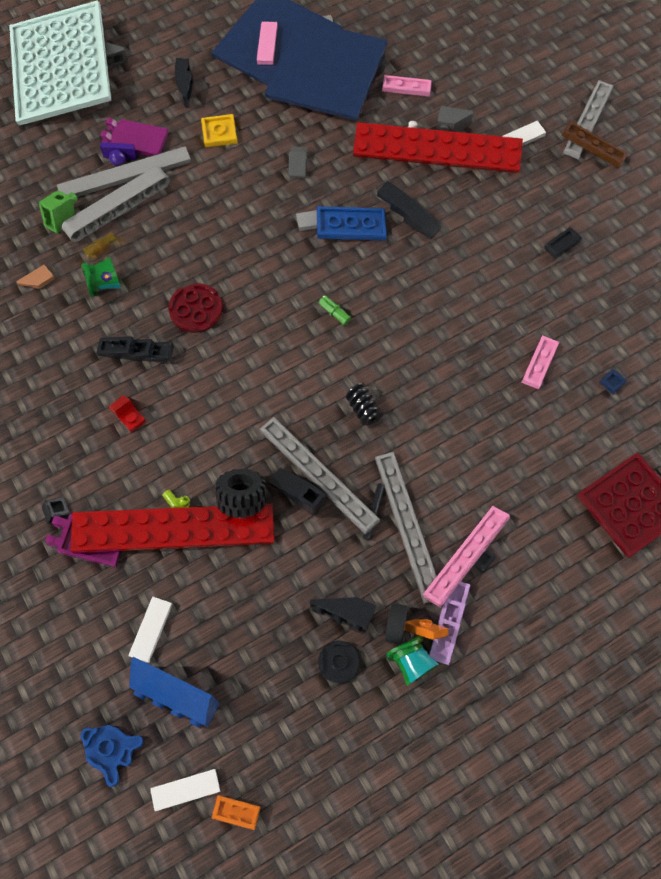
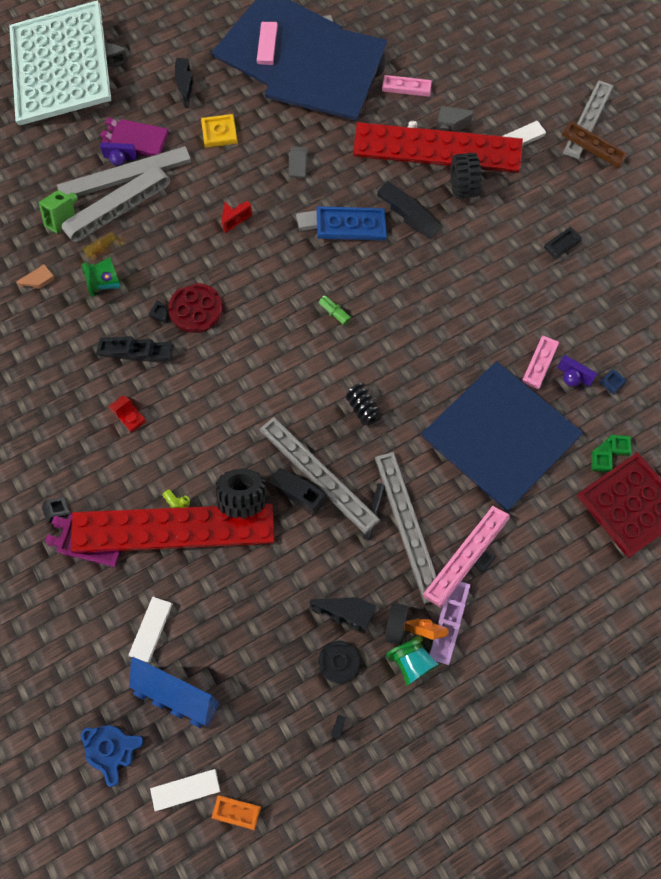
none -> black tile [149,300,168,324]
none -> red slope [221,201,253,233]
none -> black tile [331,715,346,740]
none -> dark blue tile [421,361,583,512]
none -> black tyre [451,153,481,199]
none -> dark purple tile [557,355,597,387]
none -> green tile [591,435,632,472]

